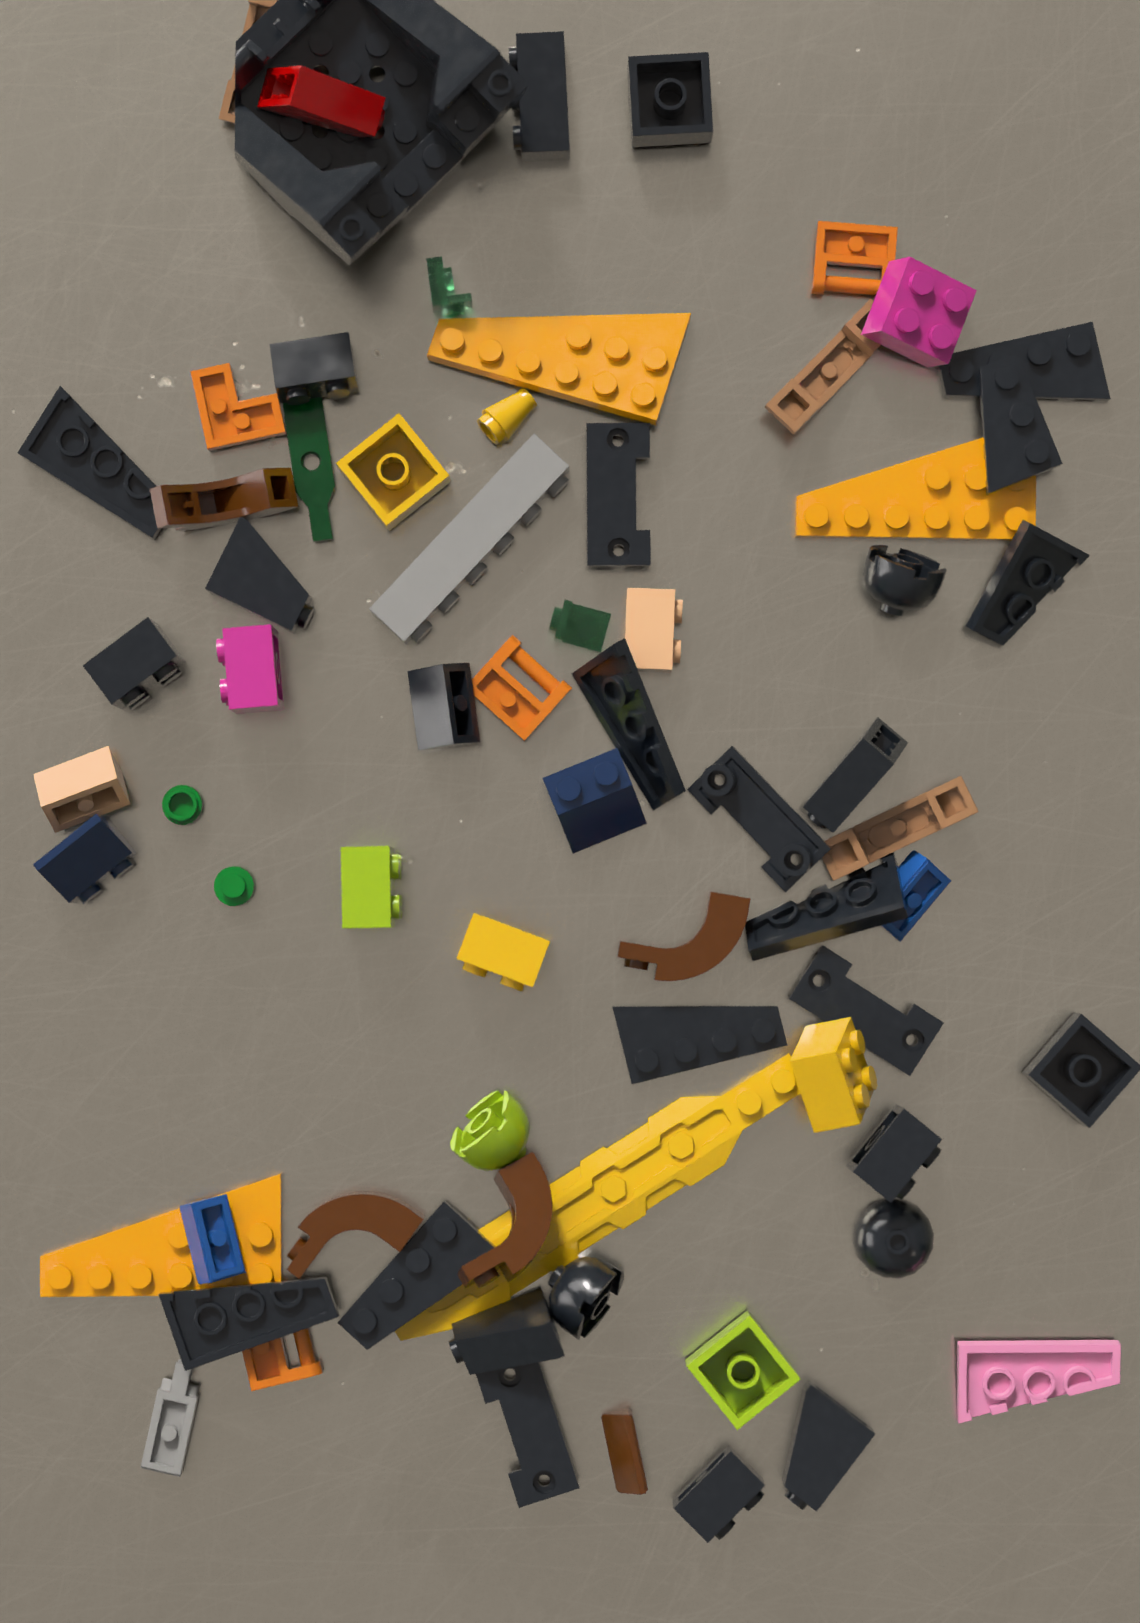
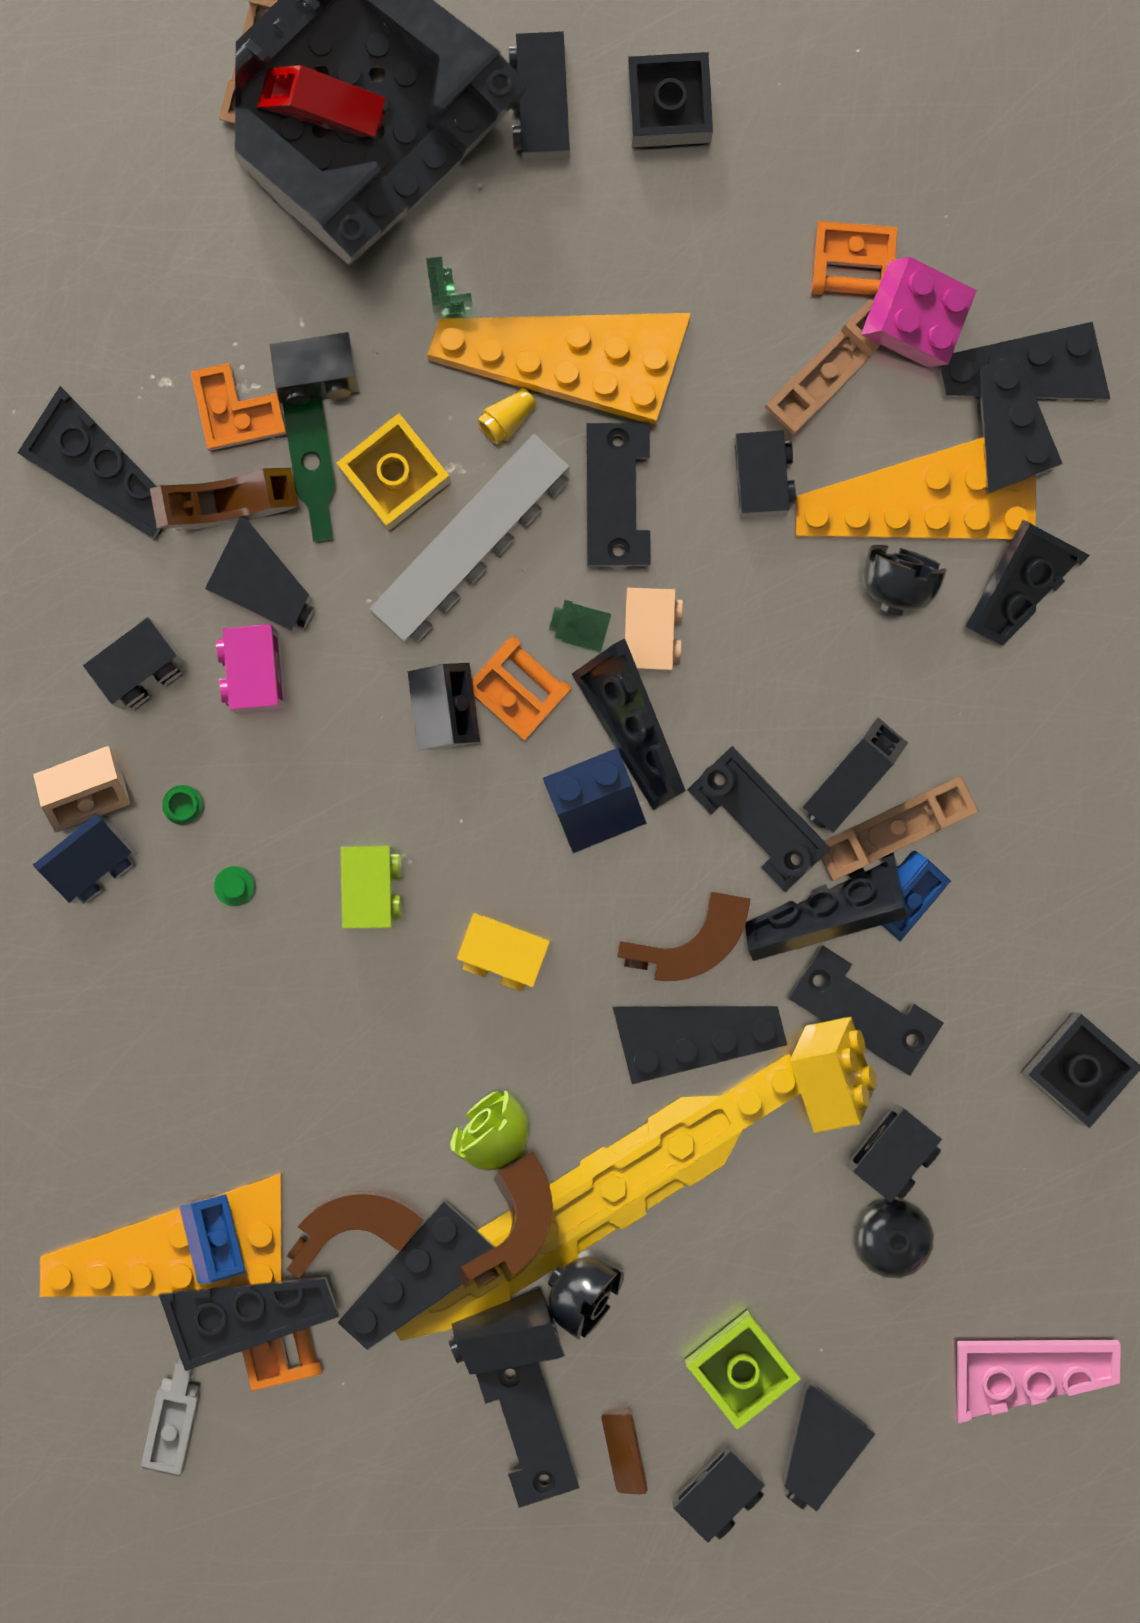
none -> black brick [734,430,796,518]

